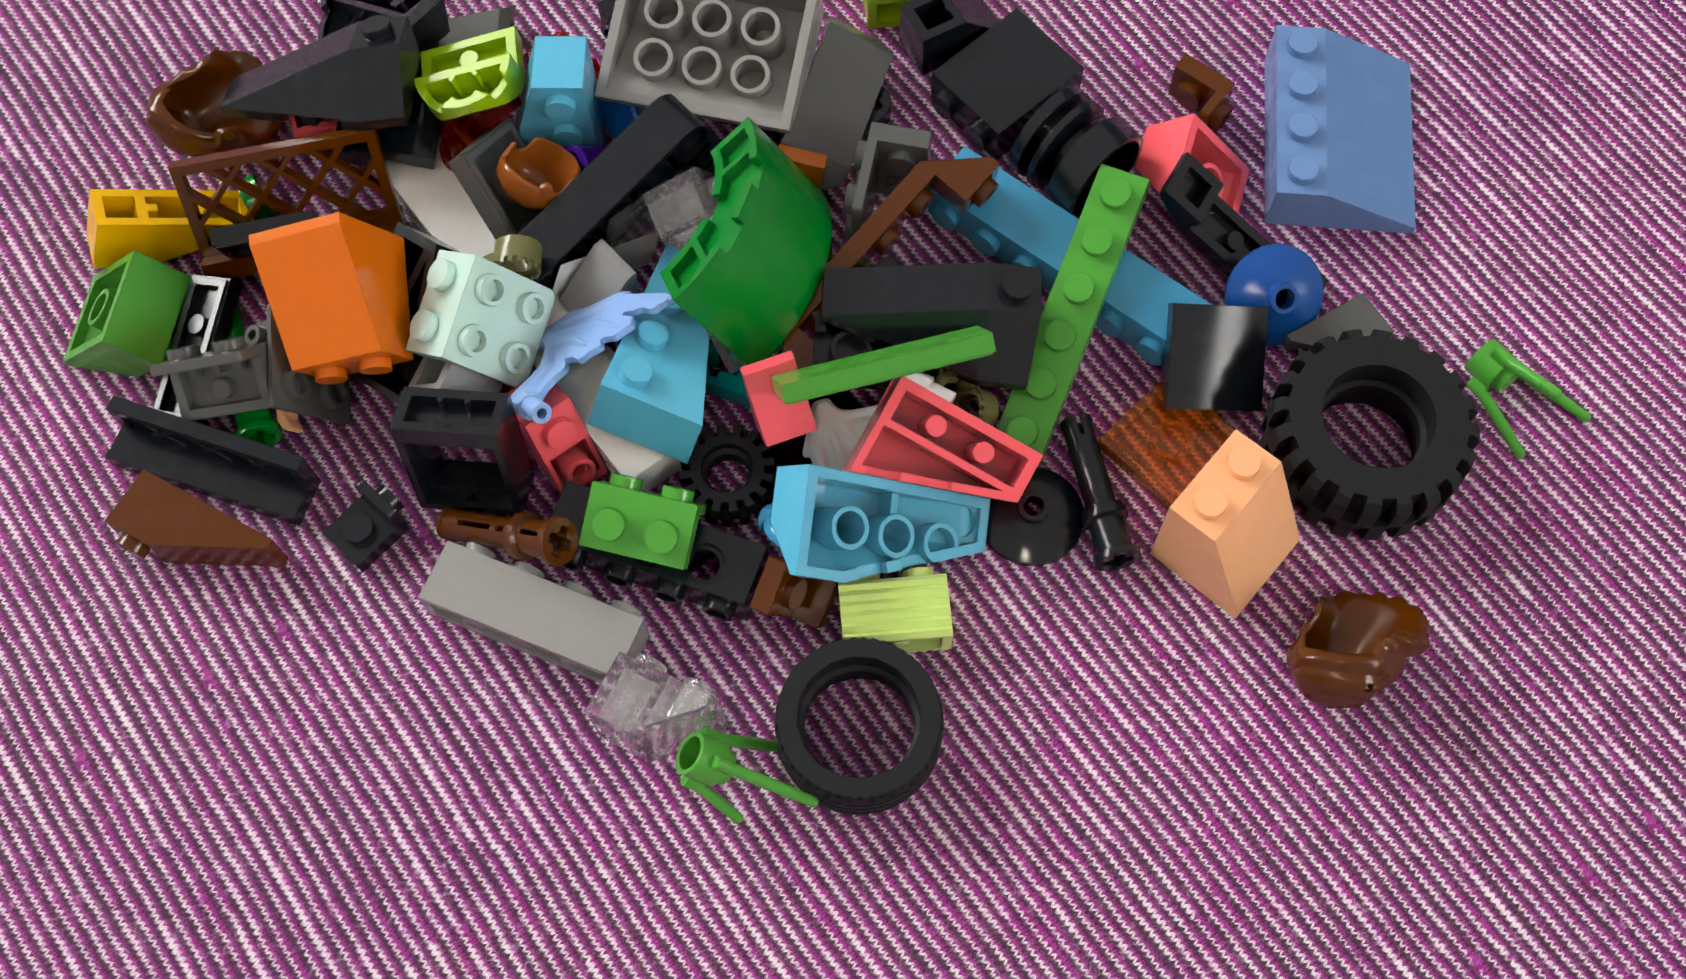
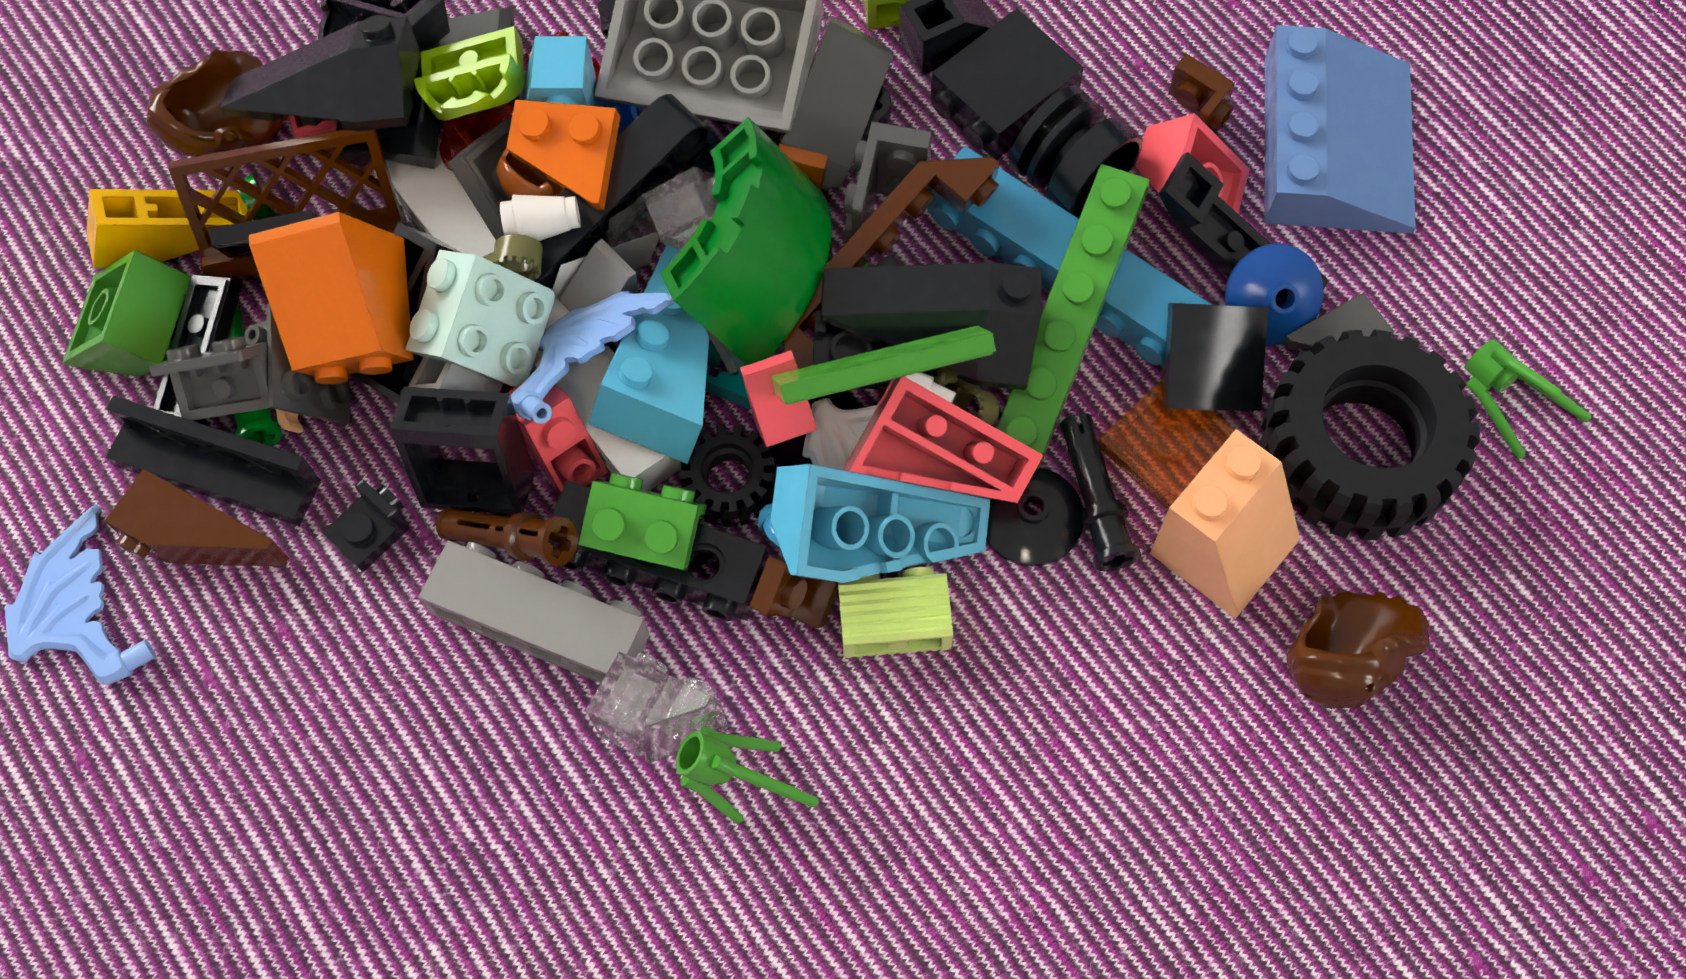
black tyre [775,637,944,815] -> none
none -> light blue animal [5,504,156,685]
none -> white cone [500,195,581,241]
none -> orange wing [506,100,621,210]

